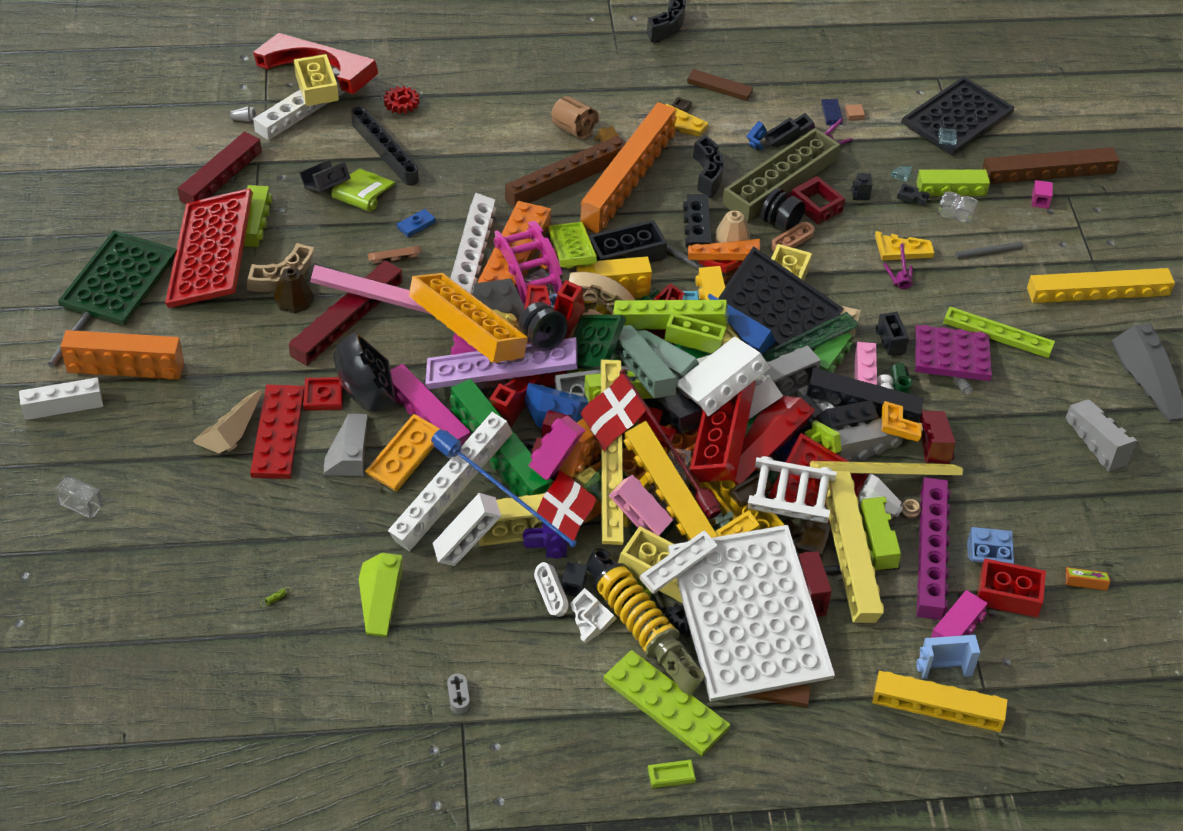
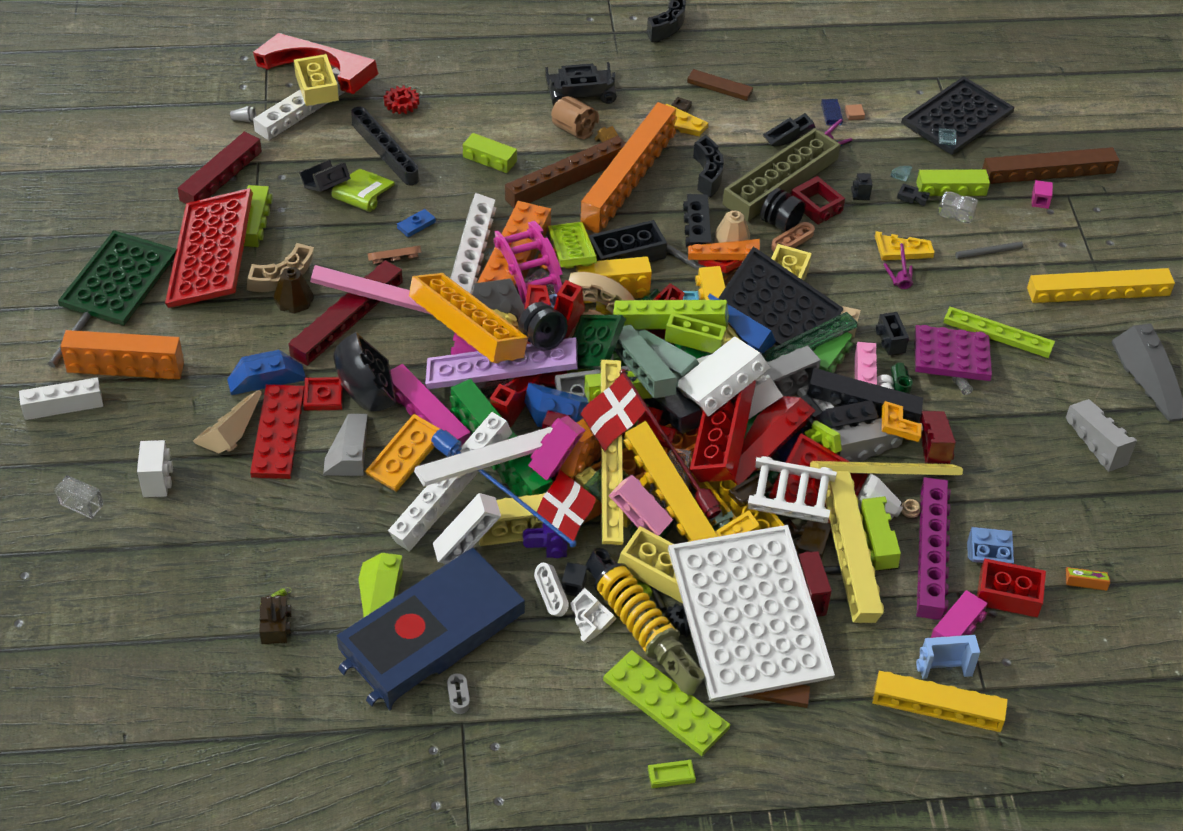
white plate [640,530,718,594] -> none
blue bracket [746,121,767,151] -> none
none -> white brick [137,440,173,497]
none -> blue wedge [227,350,306,395]
none -> dark brown brick [259,595,292,644]
none -> dark blue piece [336,547,525,711]
none -> white tile [414,427,553,486]
none -> lime brick [463,133,517,173]
none -> black piece [545,62,617,106]

